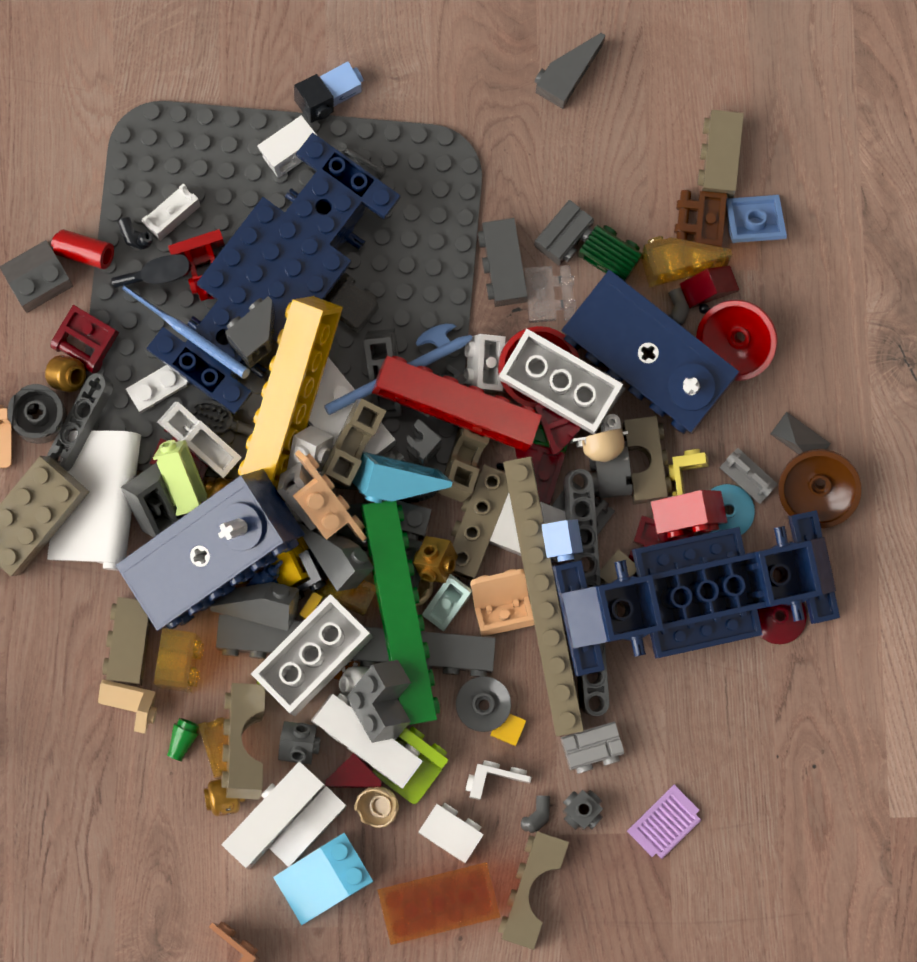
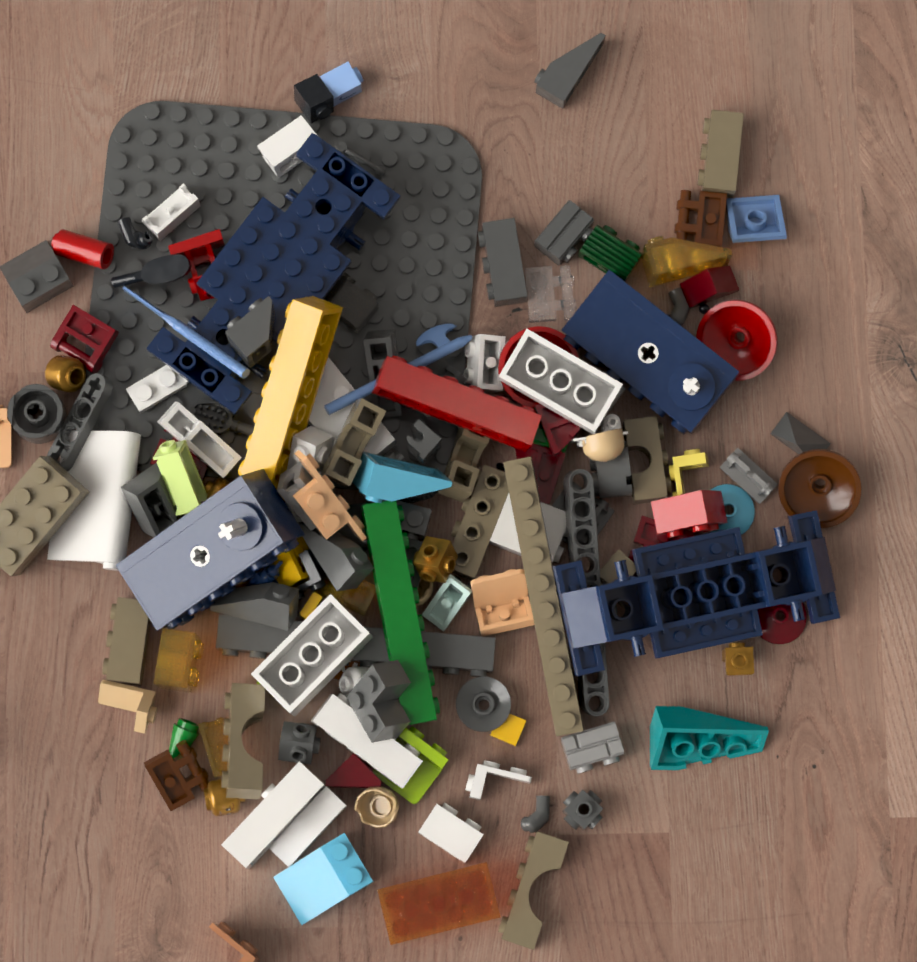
light blue brick [542,519,583,562] -> none
lavender window [627,785,701,859] -> none
none -> reddish brown plate [144,740,209,811]
none -> teal wedge [650,706,769,770]
none -> pearl gold bracket [722,643,754,676]

